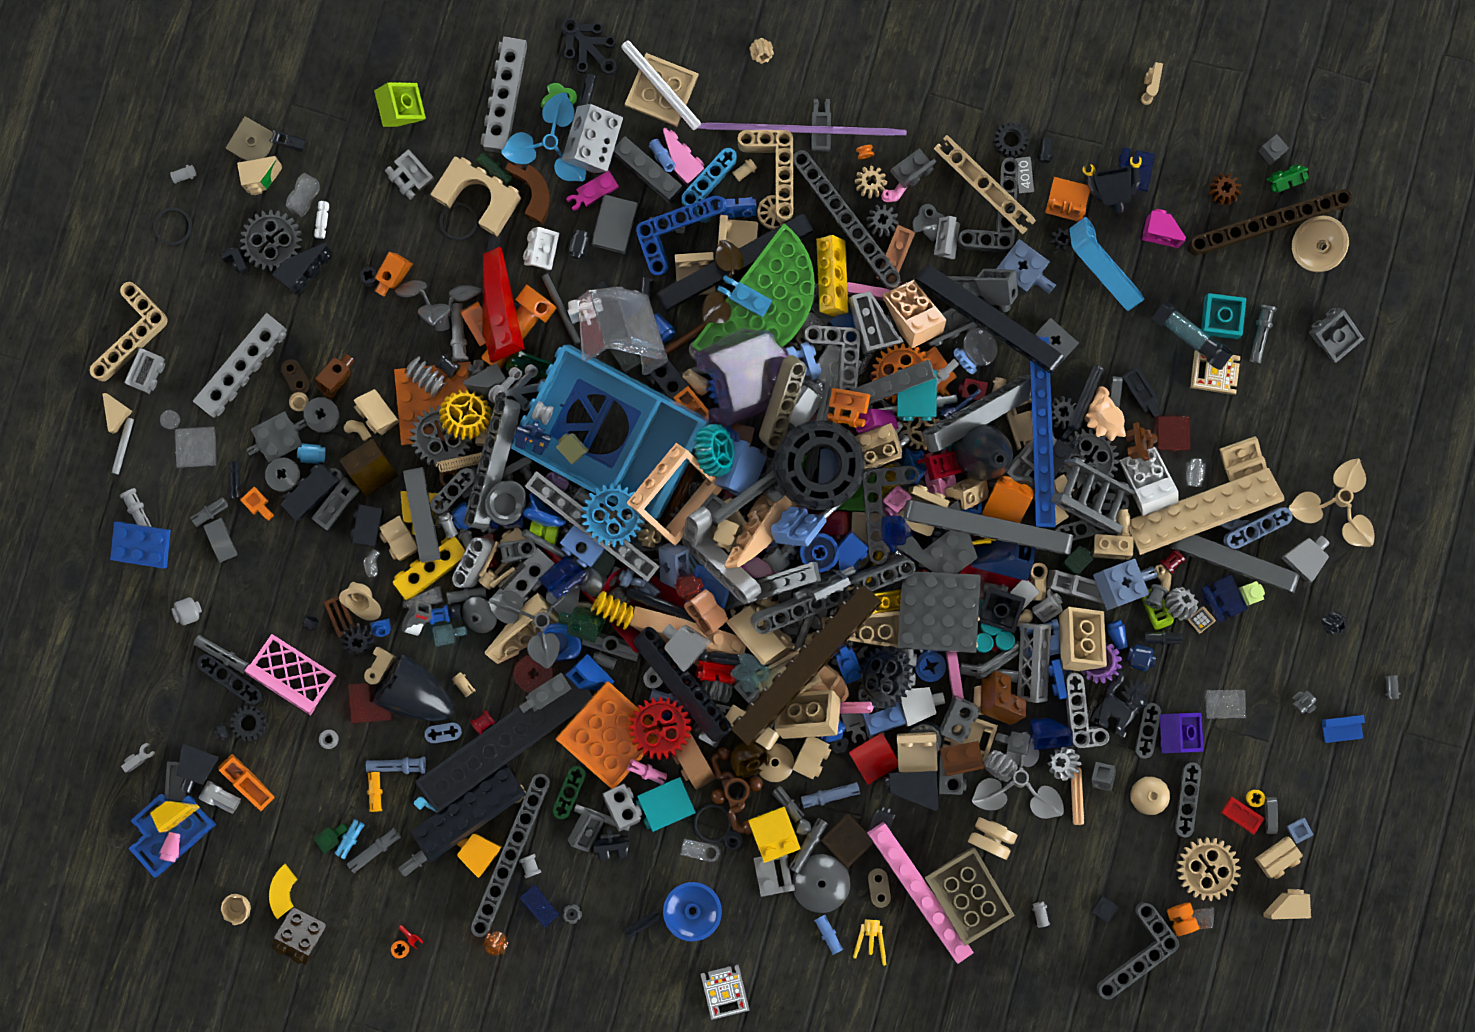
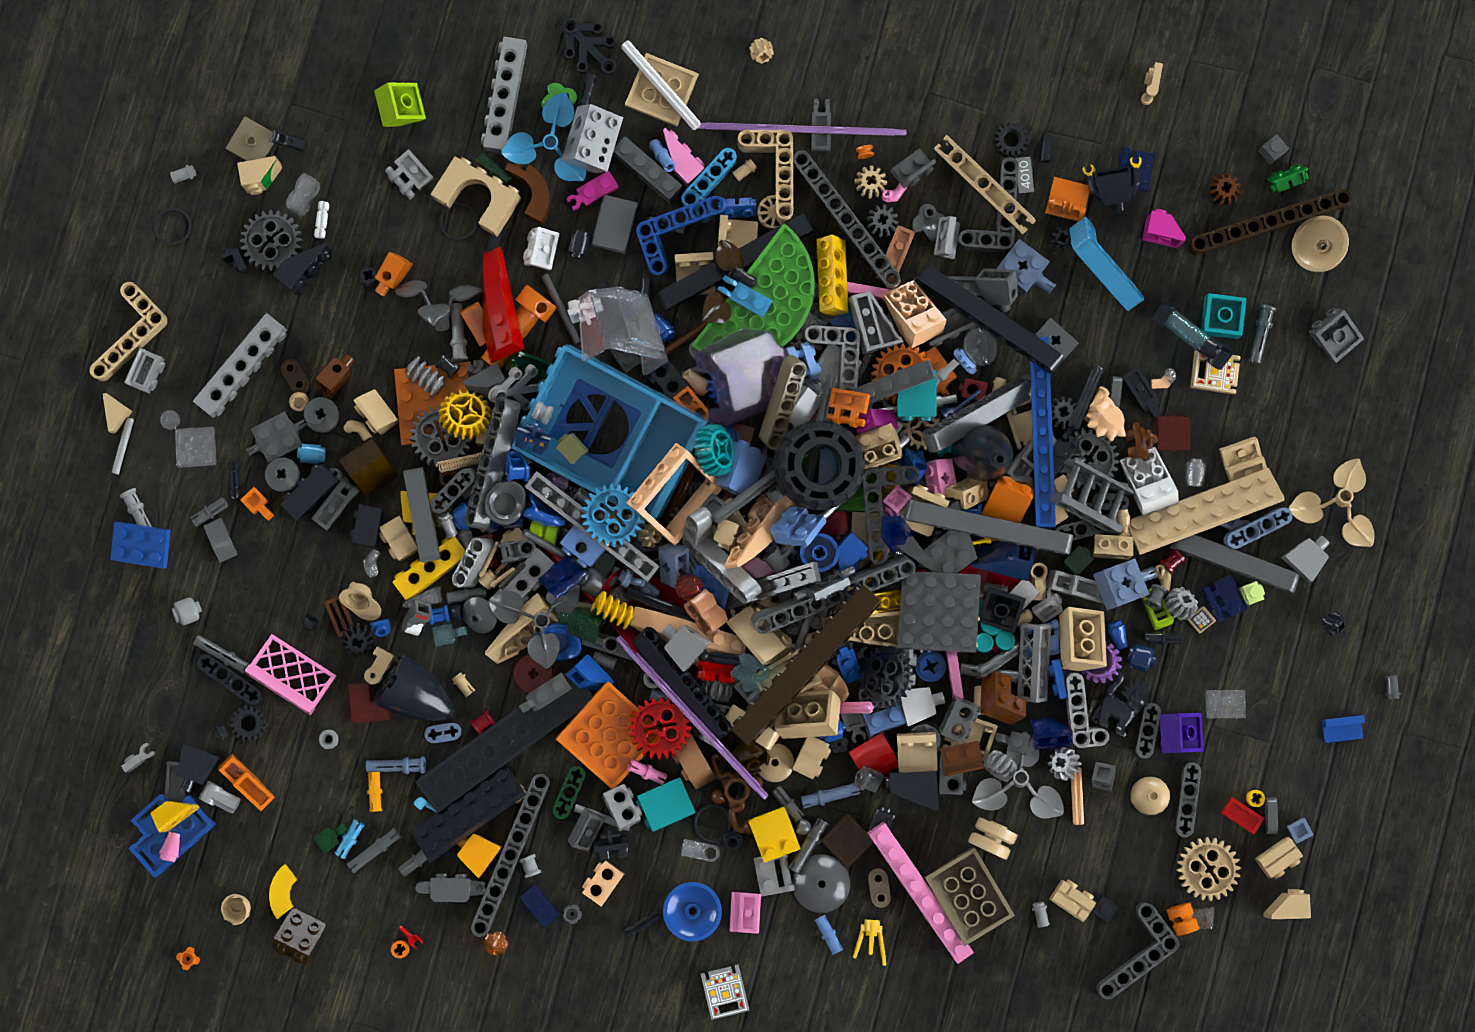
dark red bracket [917,448,962,481] -> none
dark grey gear [1292,691,1317,714] -> none
none -> orange plate [176,947,200,970]
none -> dark grey hinge [415,874,486,902]
none -> blue piece [505,451,529,481]
none -> light nougat brick [582,860,625,906]
none -> lavender piece [616,635,768,799]
none -> bright pink plate [730,892,761,933]
none -> black pin [732,267,758,289]
none -> dark grey bracket [854,765,885,793]
none -> tan brick [1049,879,1096,922]
none -> arm [1150,368,1176,389]

